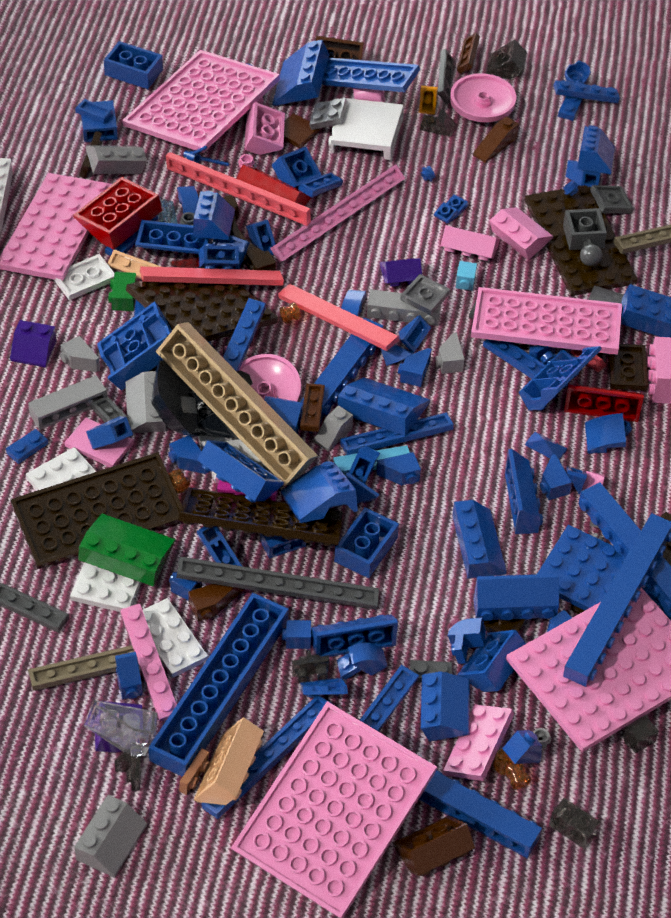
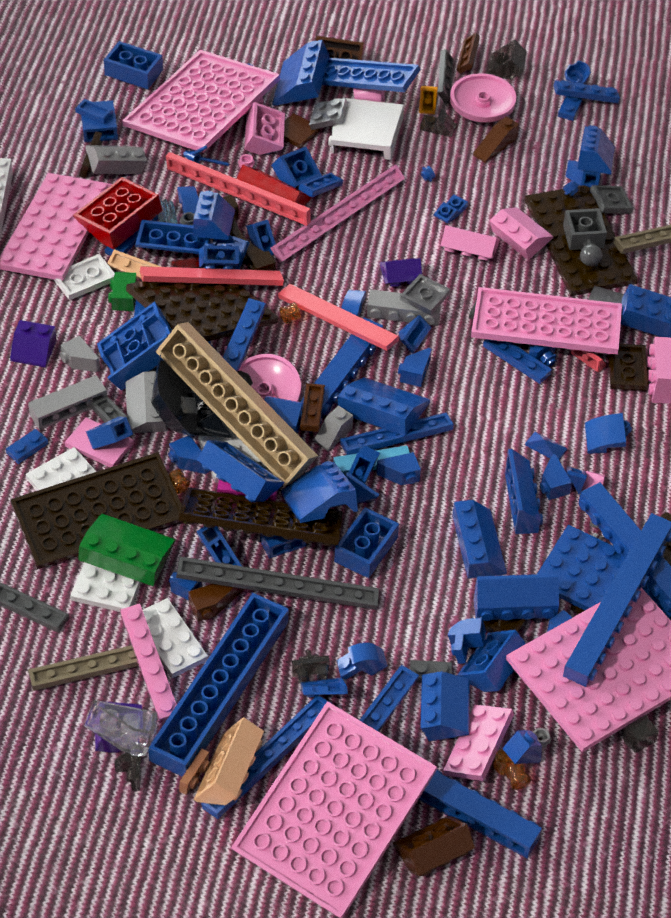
light grey slope [74,795,147,878] -> none
blue slope [115,652,142,700] -> none
blue brick [282,620,311,649] -> none
blue slope [311,614,398,659] -> none
blue slope [380,344,414,366] -> none
light grey slope [435,332,464,374] -> none
medium azure brick [455,261,477,291] -> none
blue piece [519,346,602,411] -> none
clear smoke brick [549,798,600,850] -> none
red slope [564,383,644,422] -> none

